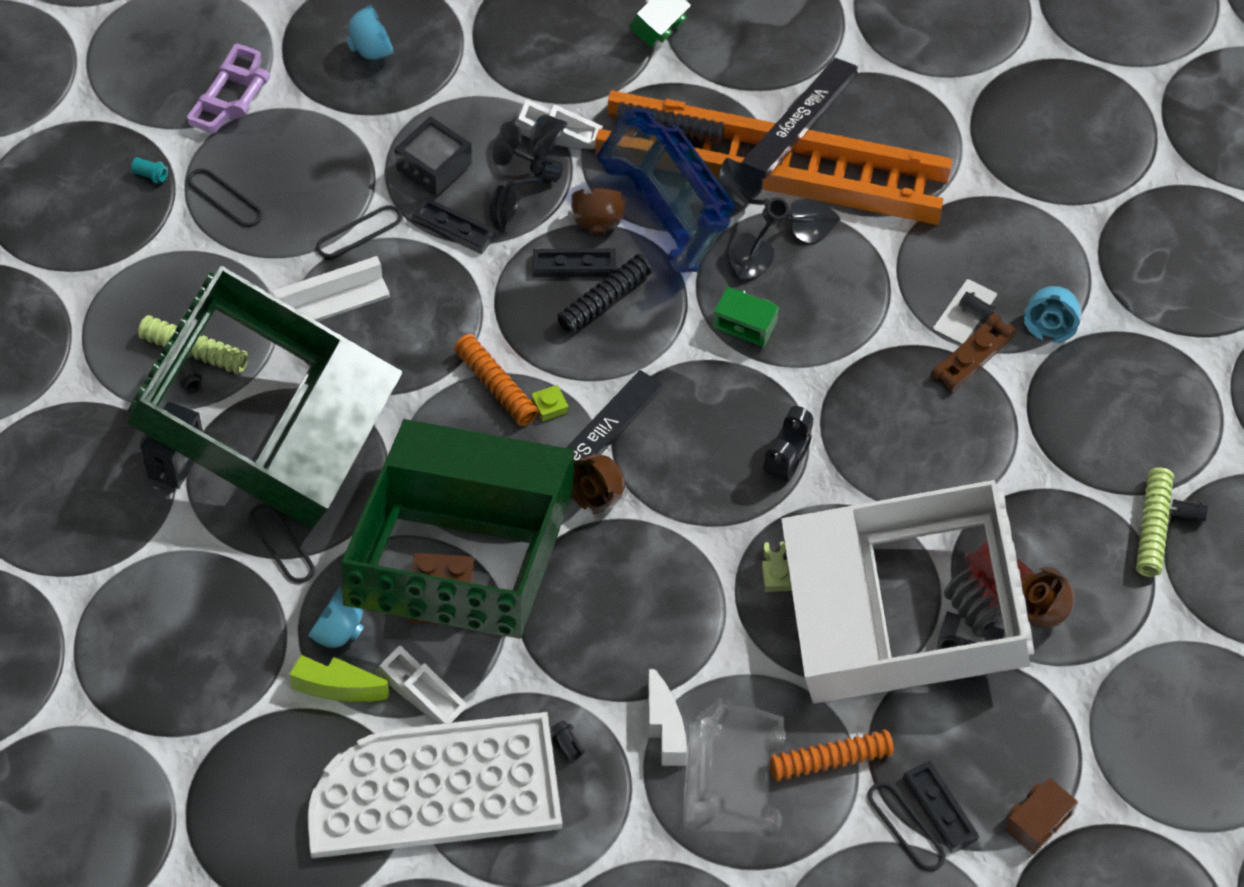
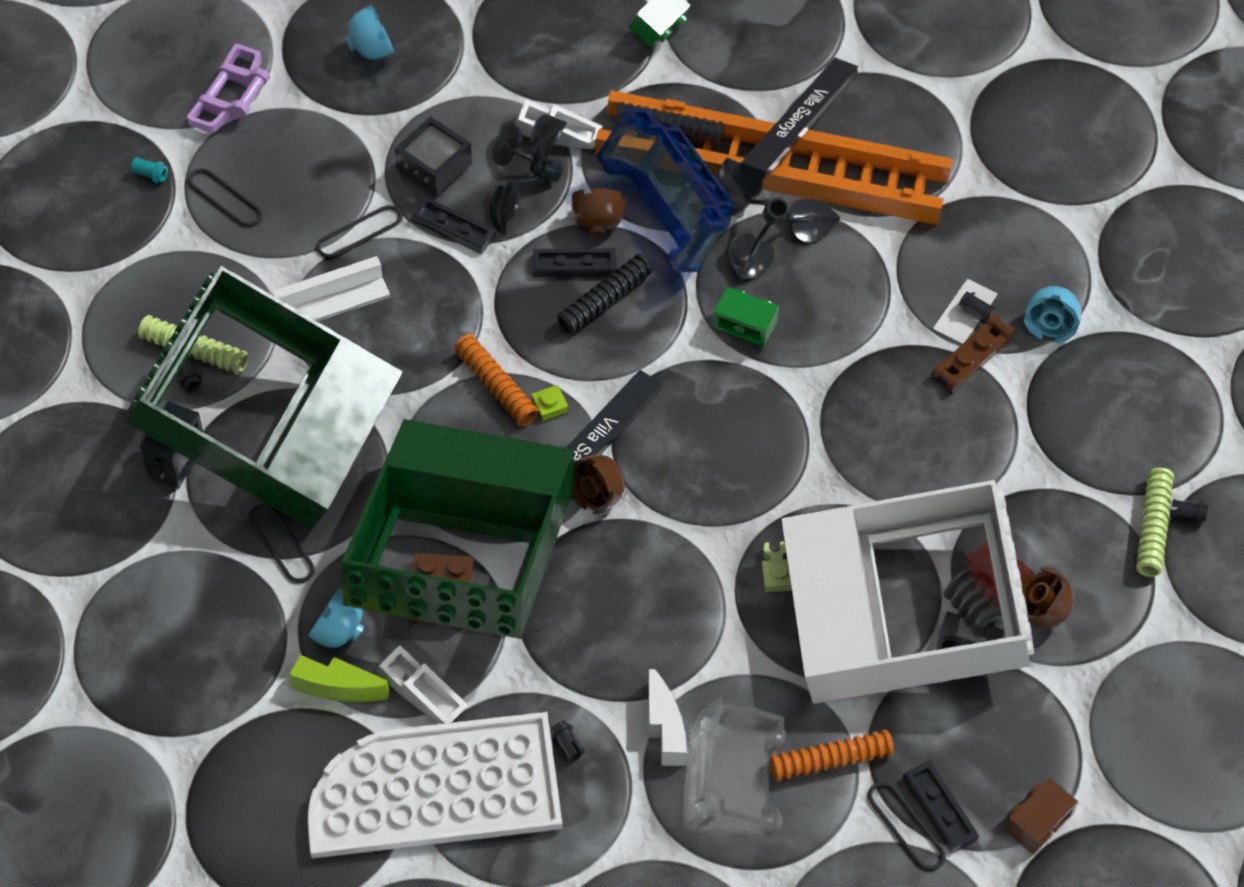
black piece [763,406,814,480] -> none

